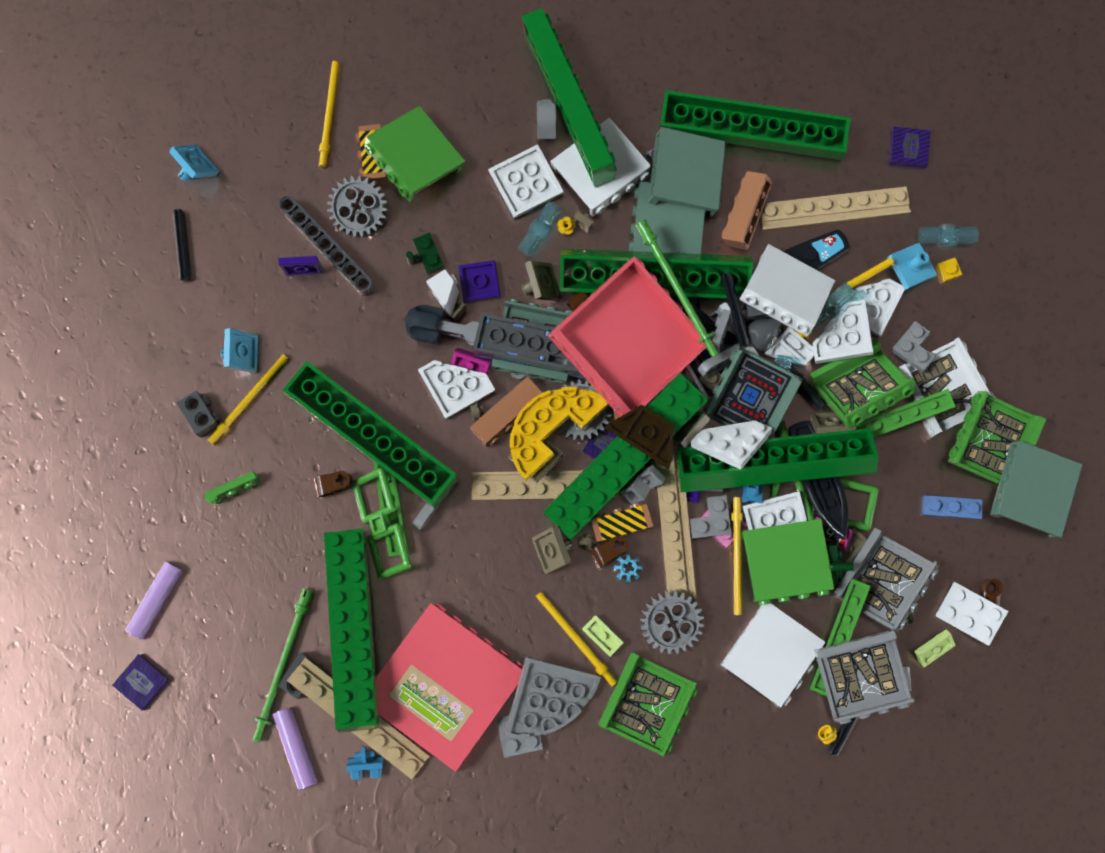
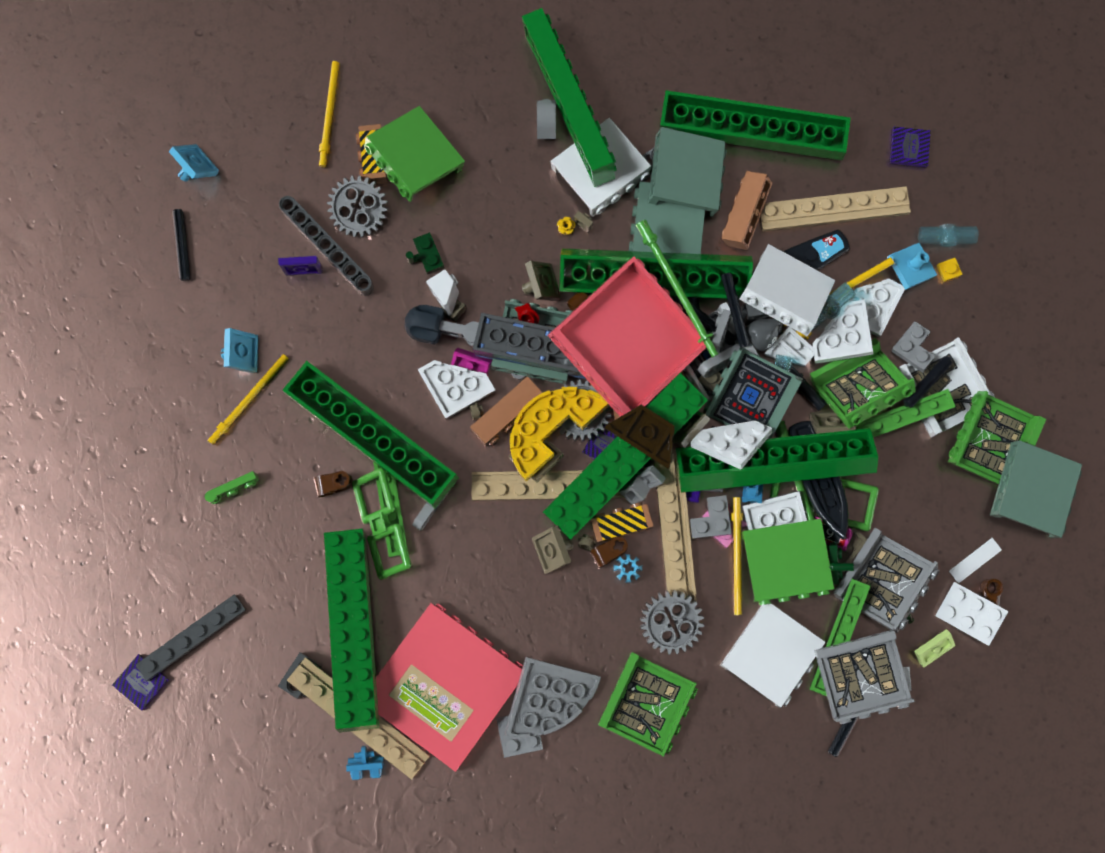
lavender brick [125,561,183,640] -> none
dark grey brick [176,391,219,437] -> none
bright green bar [253,588,314,743] -> none
lavender brick [272,707,318,790] -> none
dark purple tile [458,260,501,303] -> none
white plate [488,144,564,219] -> none
clear light blue piece [518,202,561,257] -> none
yellow bar [536,591,618,686] -> none
yellowish green plate [582,615,623,657] -> none
yellow plate [818,725,837,744] -> none
medium blue plate [922,495,982,520] -> none
none -> dark grey plate [135,594,246,681]
none -> red animal [514,303,540,324]
none -> black axle [903,356,953,408]
none -> white sticker [949,538,1002,584]

